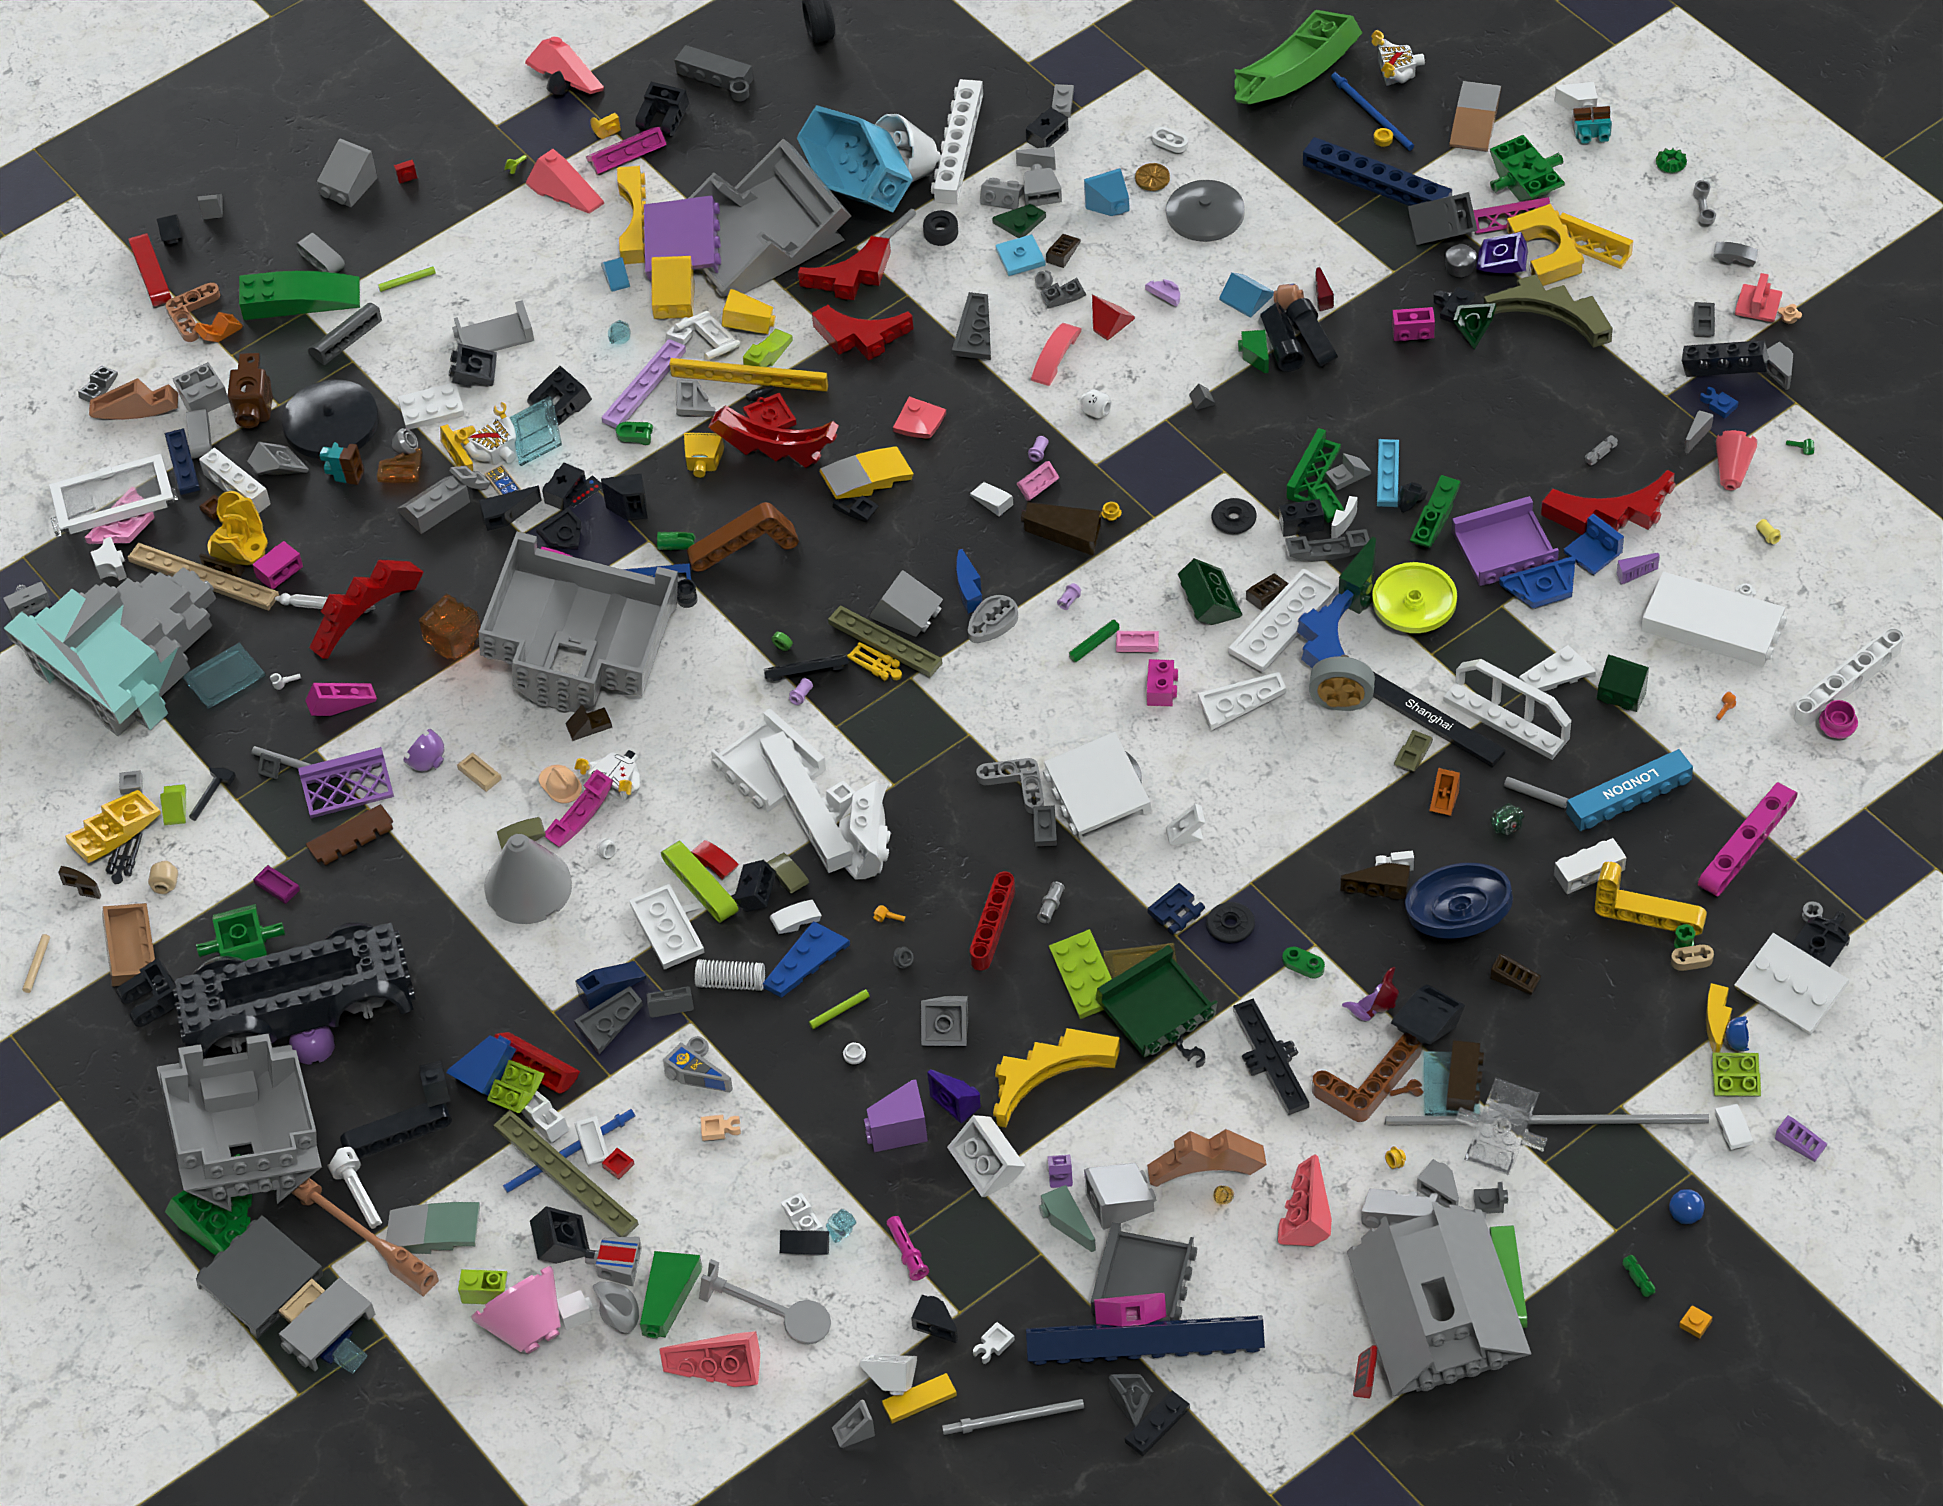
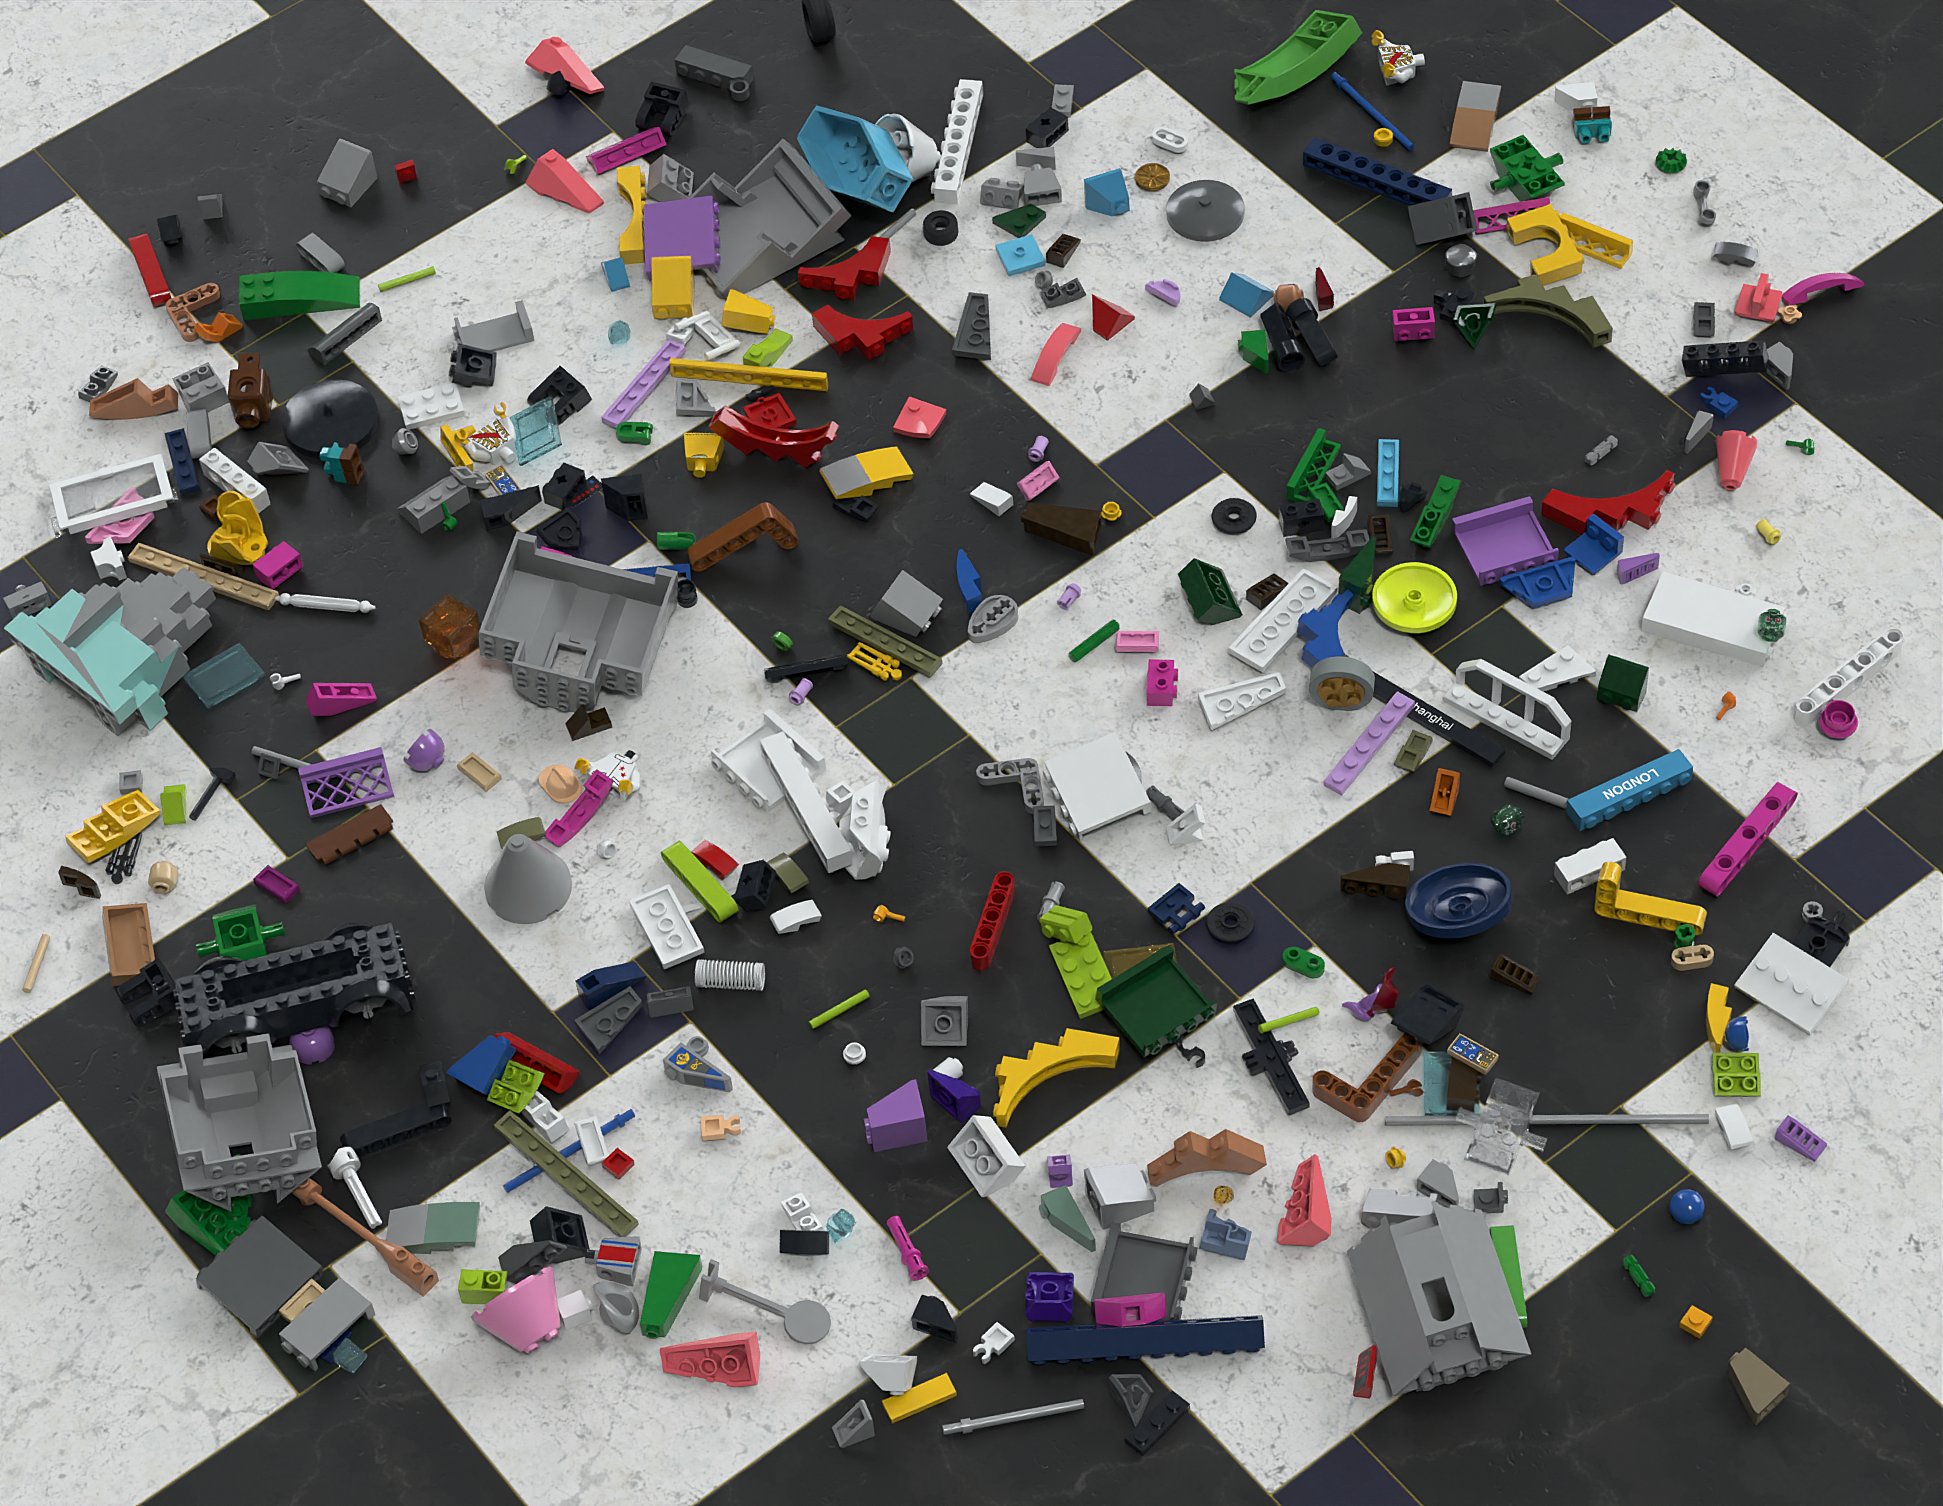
red arch [309,560,424,659] -> none
clear orange wing [377,448,423,482] -> none
yellow plate [590,113,621,139] -> none
blue wing [763,921,850,998] -> none
white head [1080,389,1112,418] -> none
dark purple slope [1476,232,1529,273] -> none
none -> green hand [440,502,457,531]
none -> dark grey slope [498,1240,567,1284]
none -> light grey slope [647,154,694,202]
none -> white brick [933,1057,963,1079]
none -> dark purple slope [1025,1272,1074,1324]
none -> lime brick [1039,905,1092,944]
none -> dark grey pin [1146,785,1185,820]
none -> sand blue slope [1199,1209,1252,1260]
none -> lime bar [1258,1007,1320,1033]
none -> lavender plate [1324,692,1415,796]
none -> dark brown slope [1367,514,1393,554]
none -> tile [1447,1034,1499,1075]
none -> dark tan slope [1728,1348,1790,1425]
none -> clear green head [1757,609,1787,642]
none -> dark pink slope [1781,273,1864,305]

